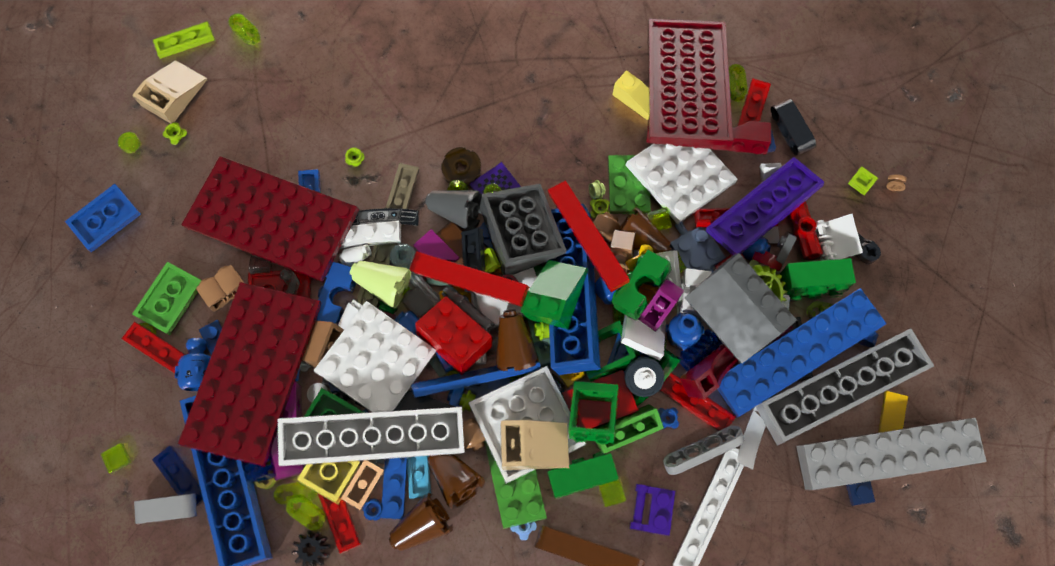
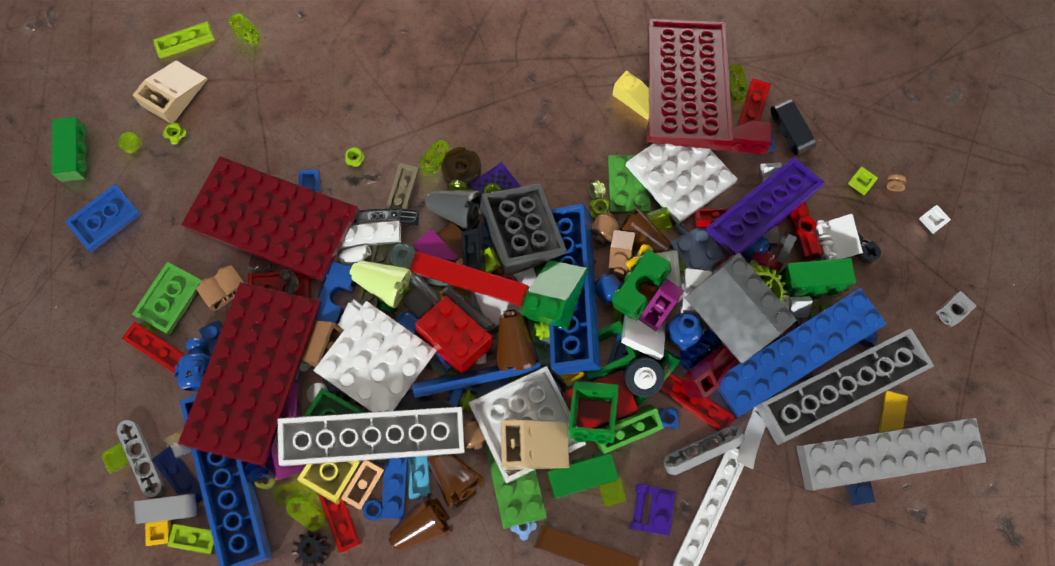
red tile [548,180,630,292] -> none
none -> green brick [52,117,87,182]
none -> light grey beam [117,420,165,498]
none -> yellow plate [145,520,171,546]
none -> clear piece [163,431,192,458]
none -> lime plate [167,524,215,554]
none -> clear neon green beam [419,140,450,175]
none -> white tile [789,296,813,318]
none -> white plate [919,205,951,234]
none -> light grey brick [936,291,977,327]

